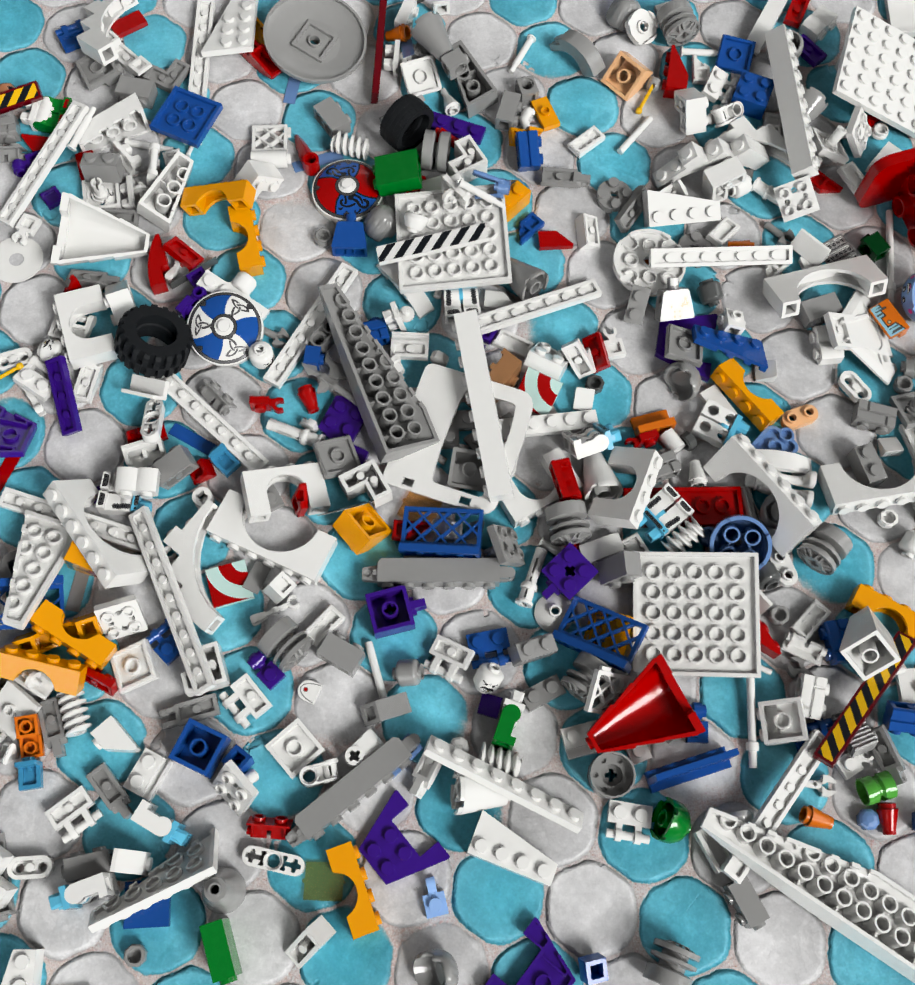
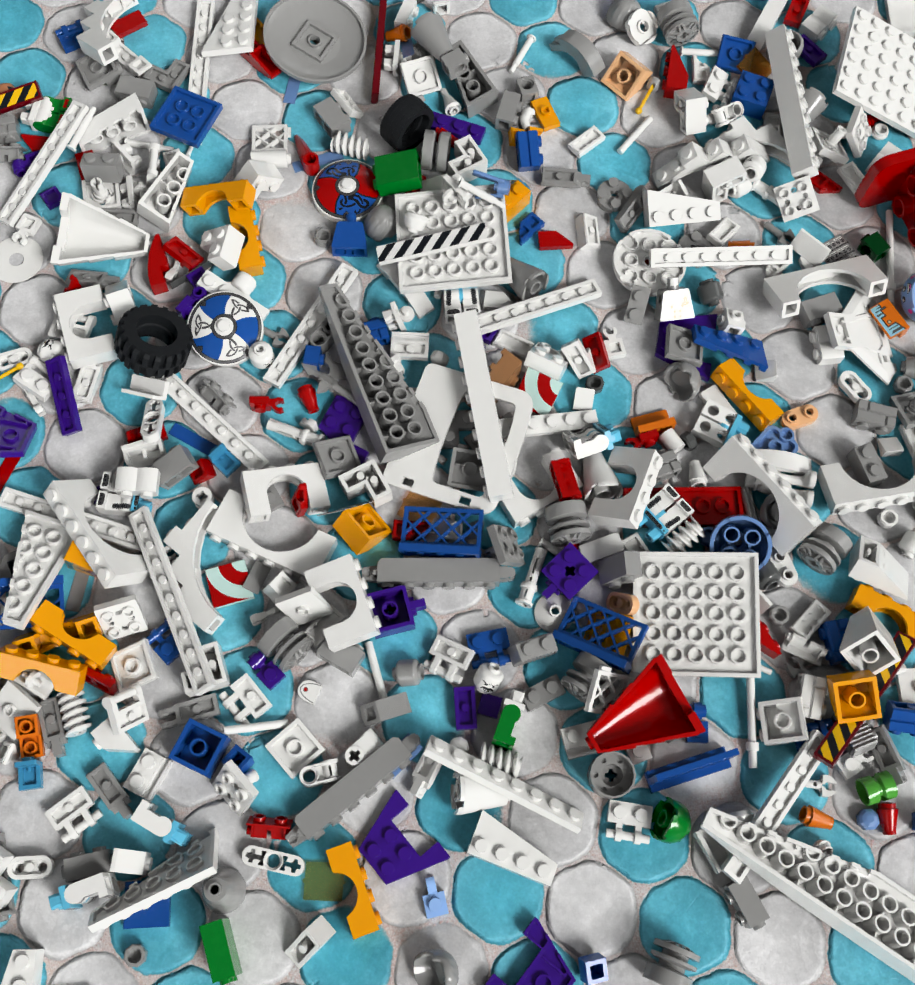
none -> white plate [102,683,149,735]
none -> white brick [200,224,245,271]
none -> white bar [223,719,289,735]
none -> white plate [275,585,333,626]
none -> white arch [304,554,382,653]
none -> white plate [330,88,363,119]
none -> dark purple plate [453,686,477,731]
none -> light nougat plate [606,592,640,615]
none -> clear orange piece [736,47,772,77]
none -> white head [742,155,767,182]
none -> white plate [813,840,833,854]
none -> light orange slope [826,669,882,724]
none -> white slope [848,535,909,600]

